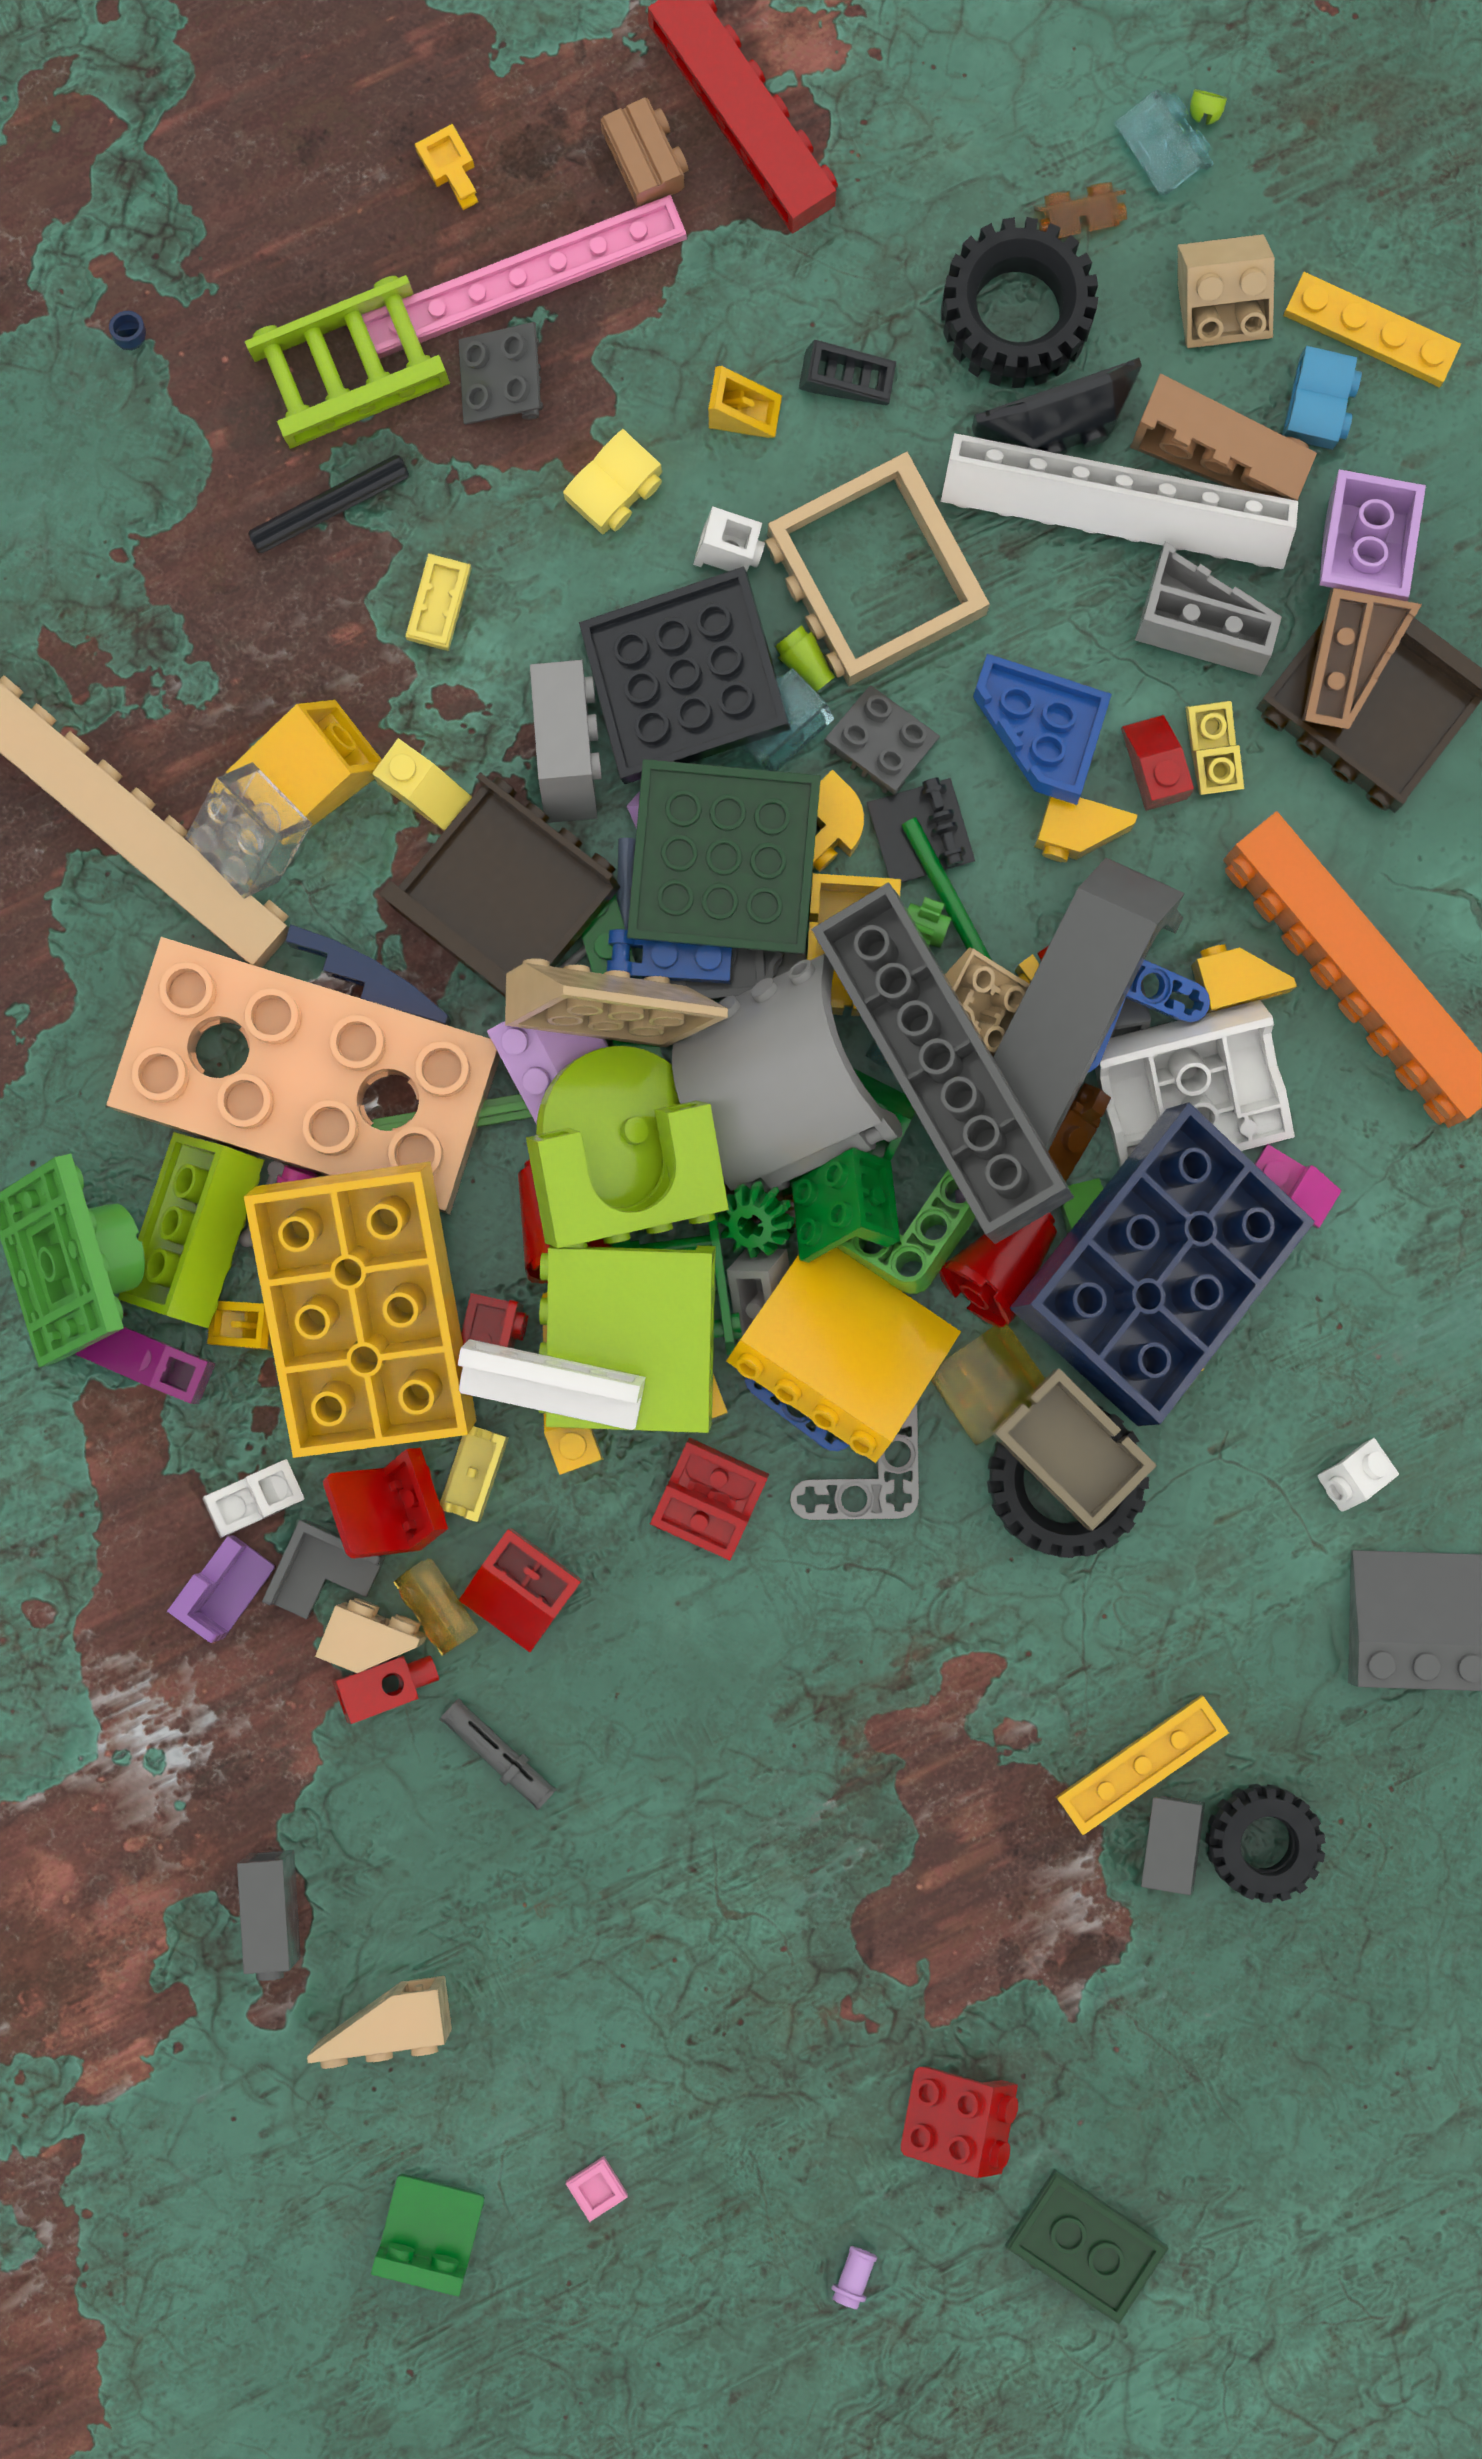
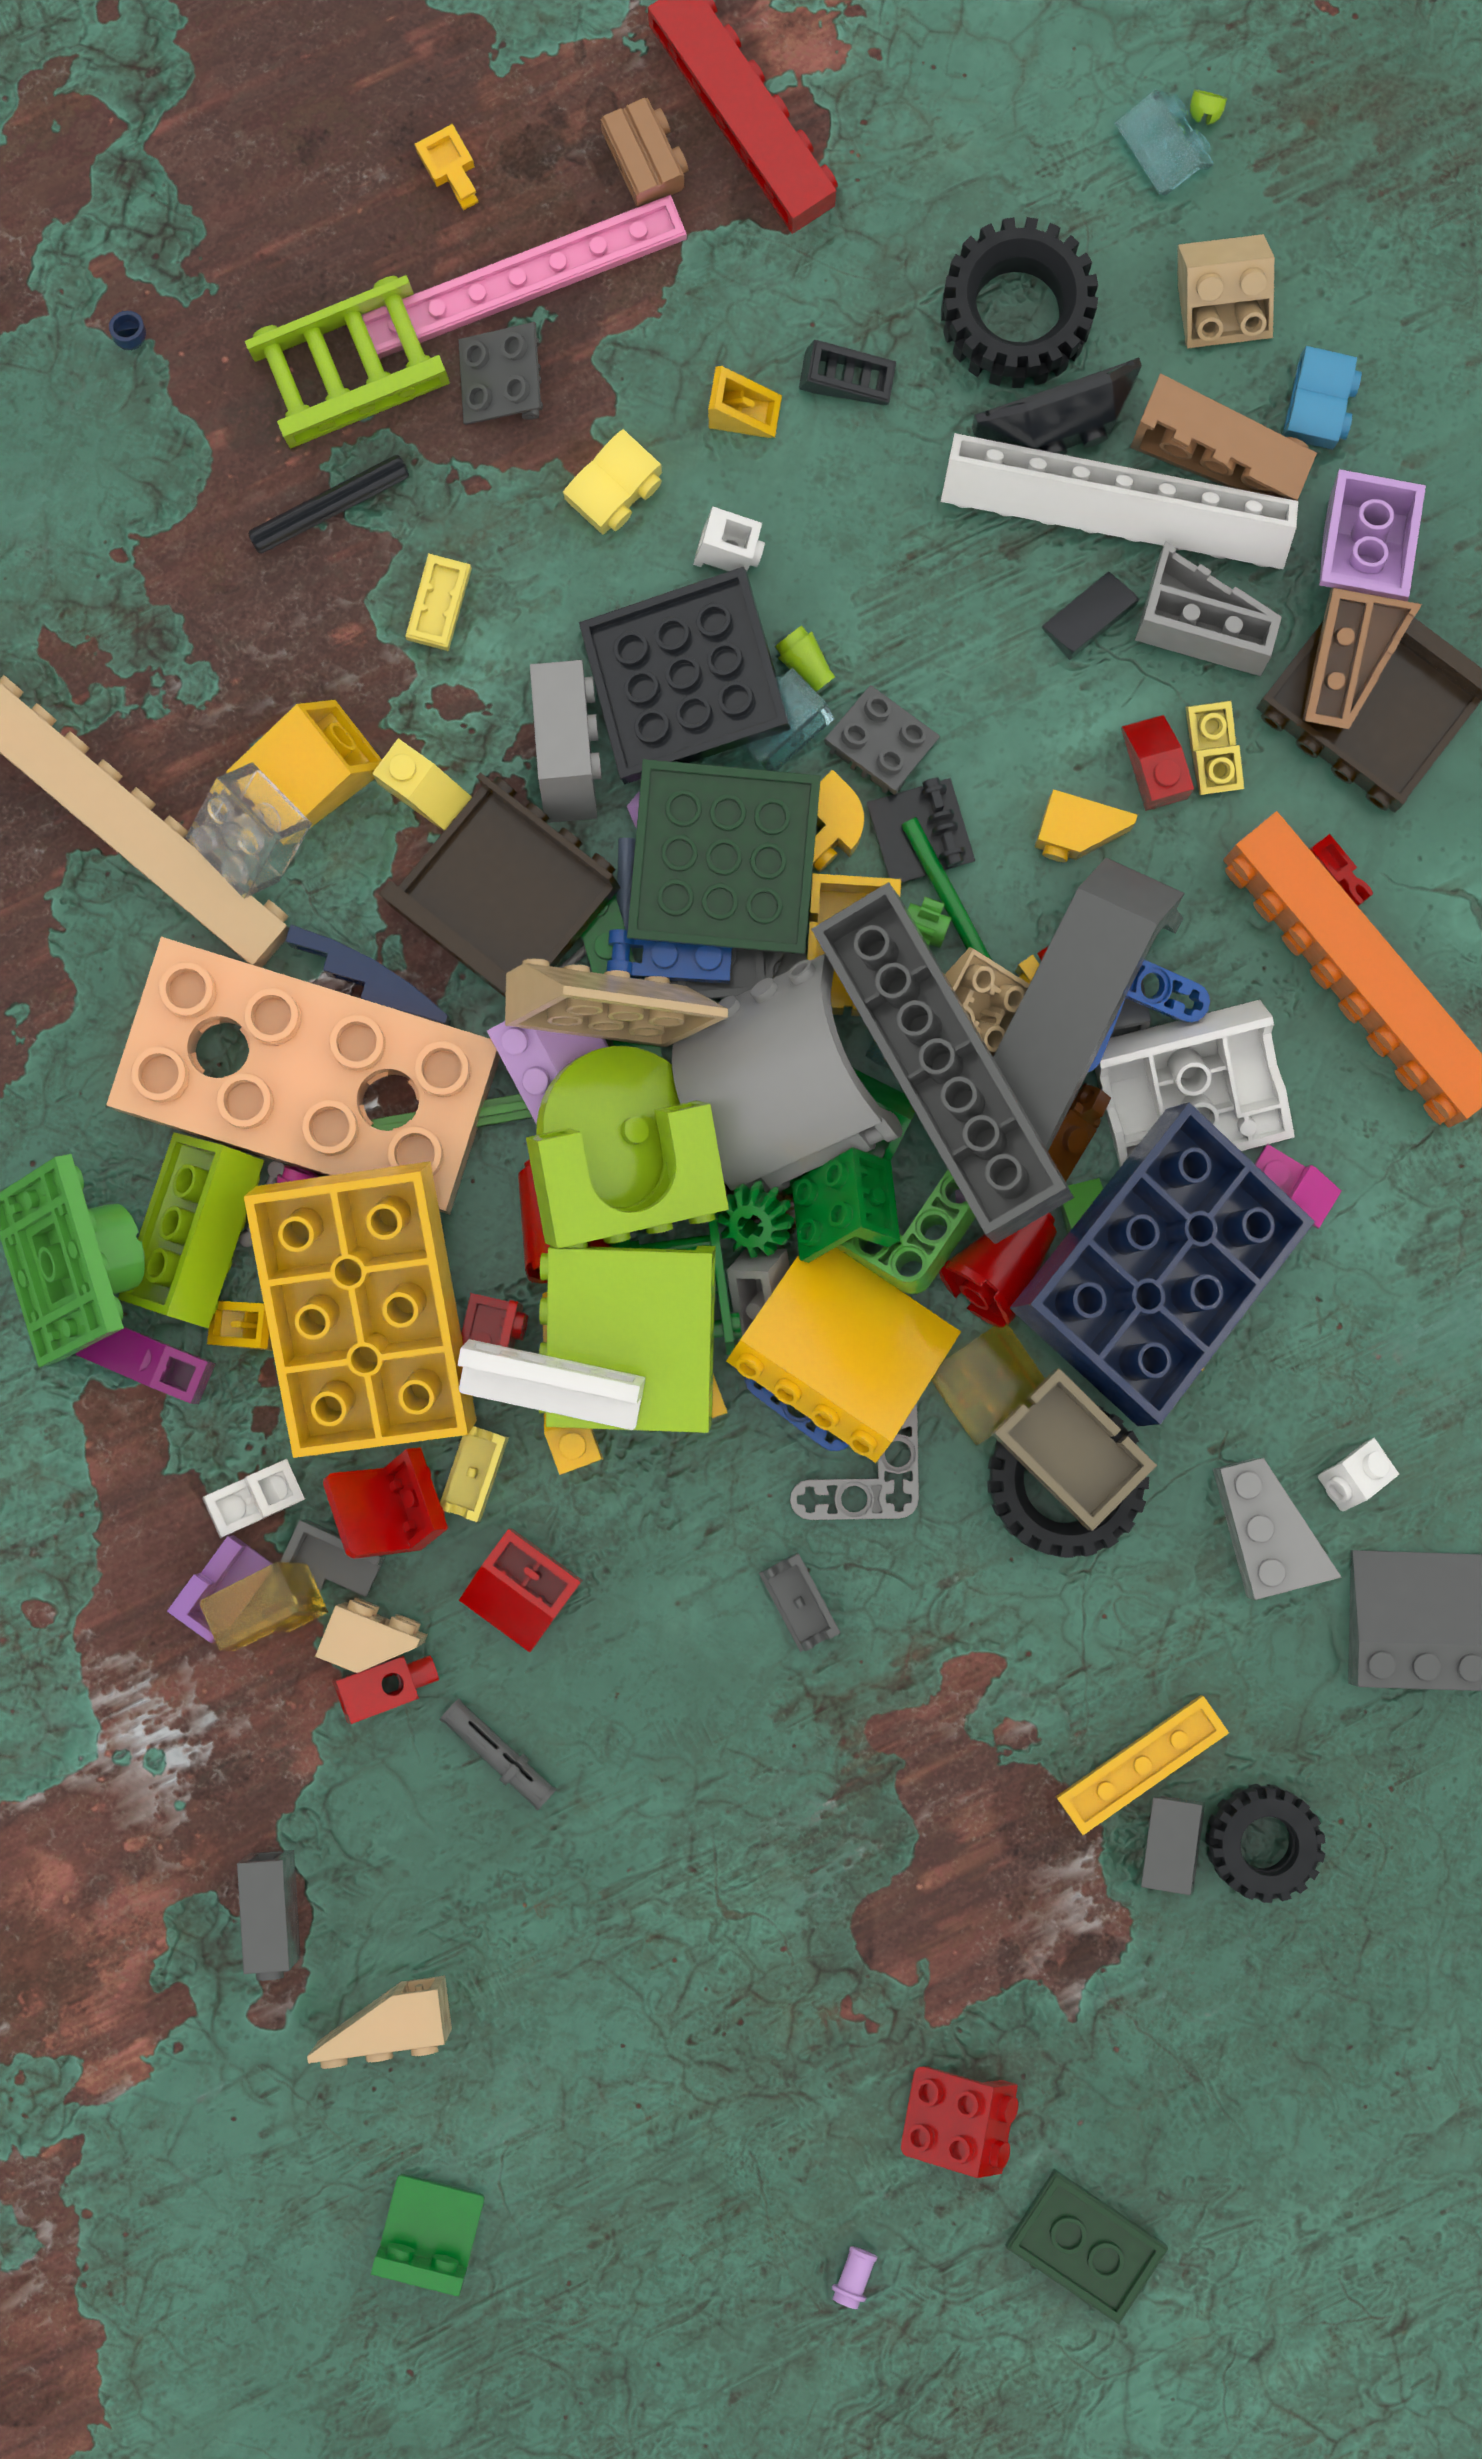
clear yellow bracket [393,1559,478,1656] -> none
bright pink tile [566,2156,628,2222] -> none
red slope [650,1438,769,1561] -> none
tan window [764,452,990,687] -> none
blue plate [973,654,1112,805] -> none
clear orange hinge [1034,182,1127,238] -> none
yellow slope [1191,944,1297,1013] -> none
yellow plate [1283,272,1461,388] -> none
none -> clear yellow panel [200,1562,328,1651]
none -> dark grey hinge [759,1552,840,1652]
none -> black slope [1042,572,1139,660]
none -> light grey wedge [1213,1458,1341,1600]
none -> red plate [1310,834,1373,906]

